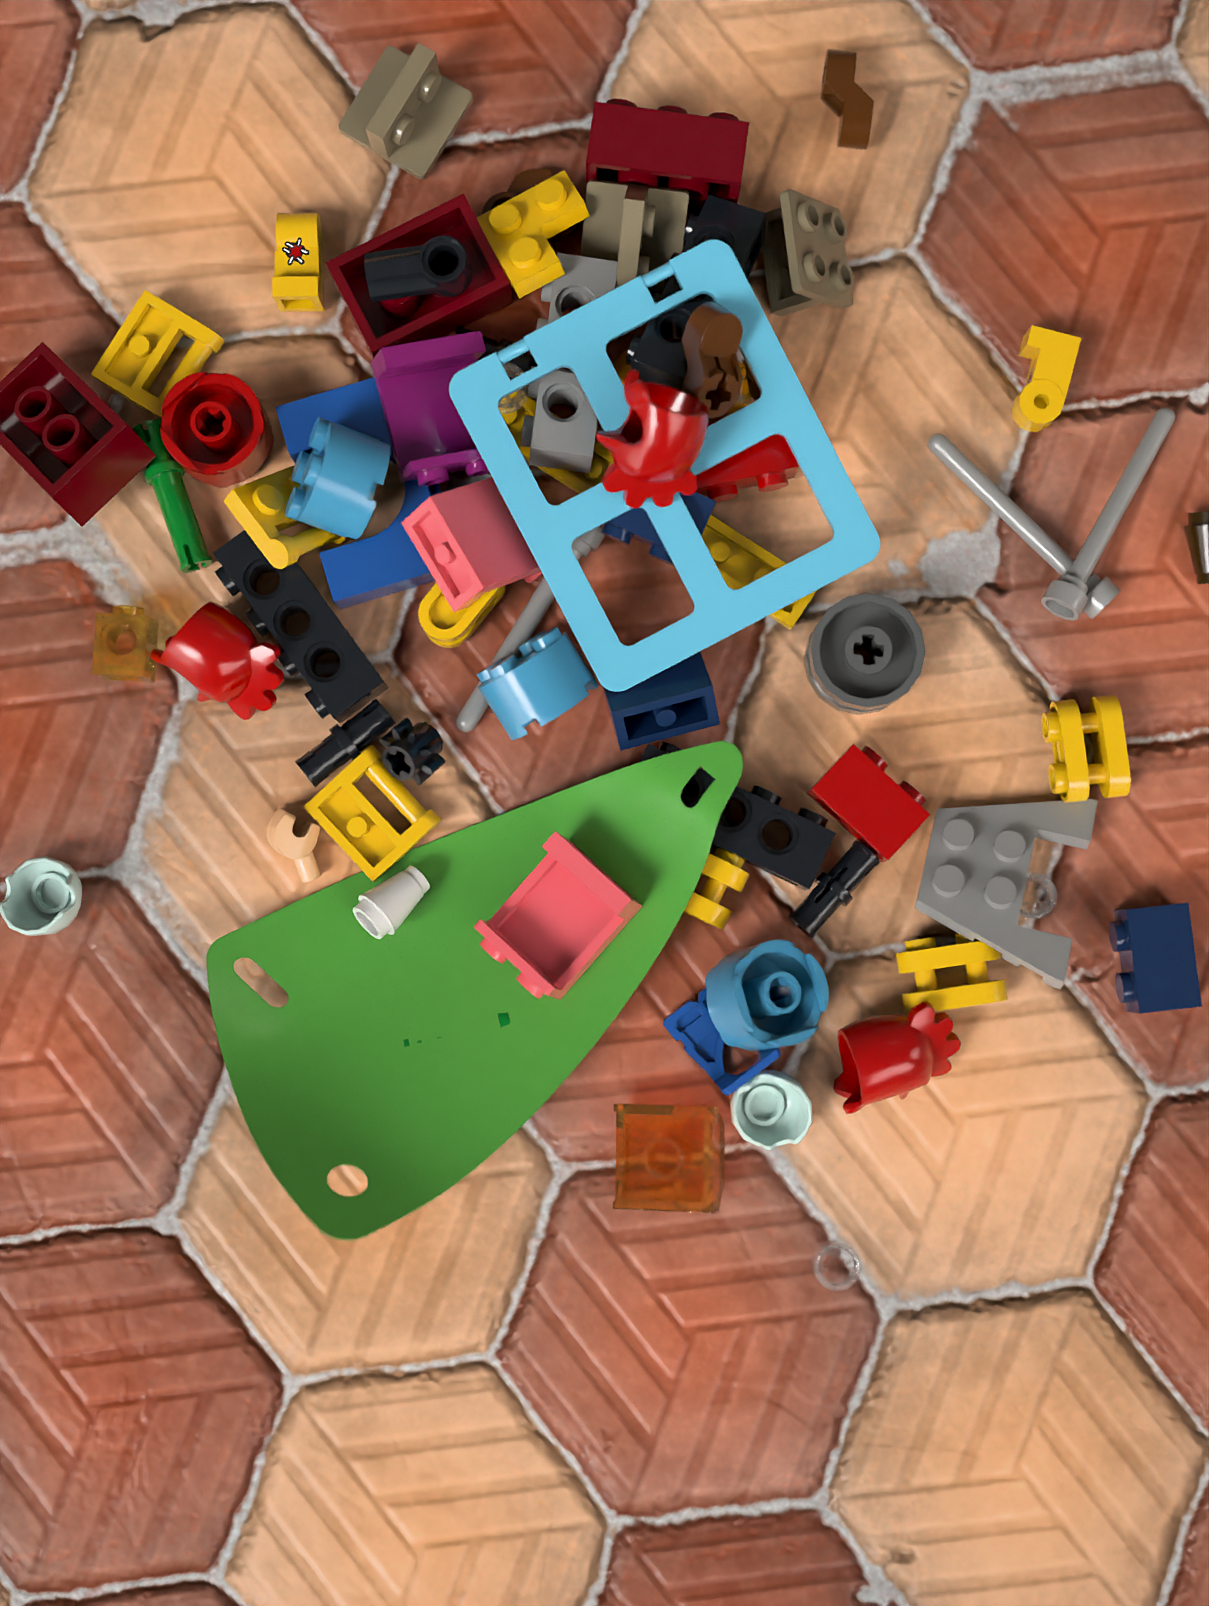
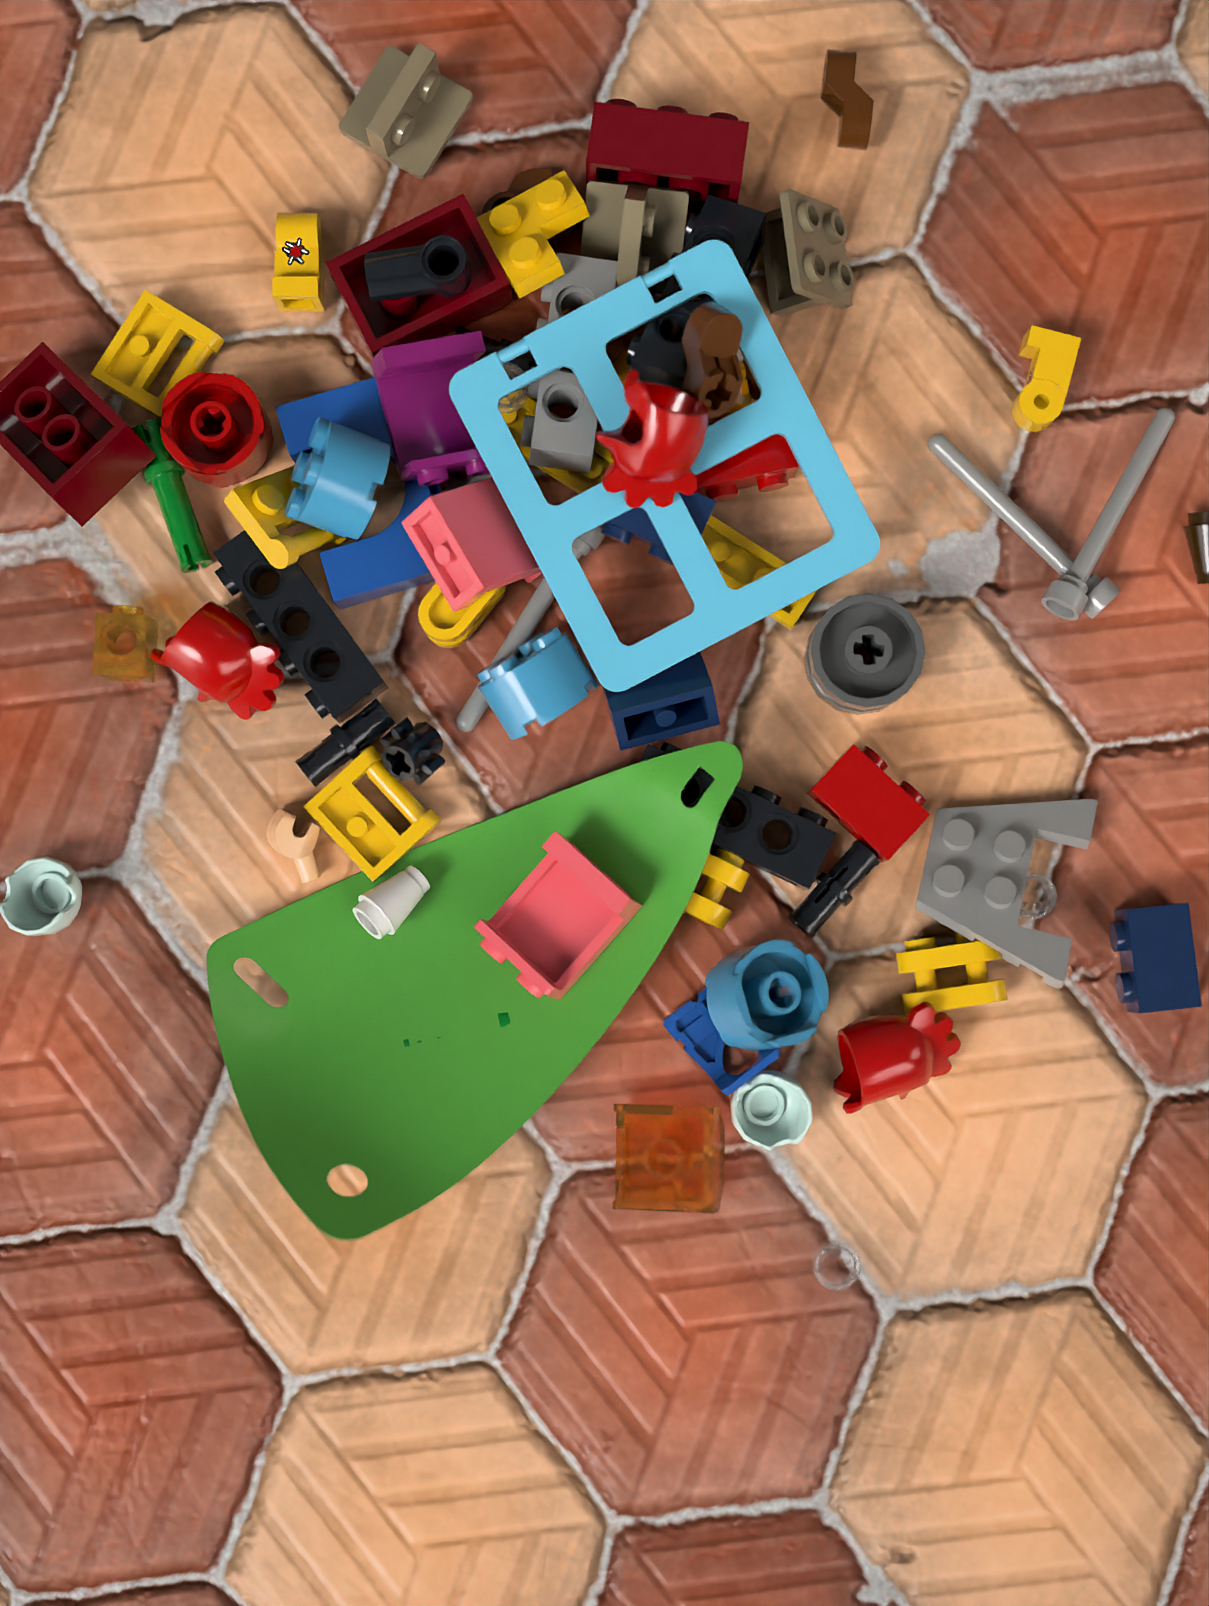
yellow brick [1041,694,1131,803] -> none

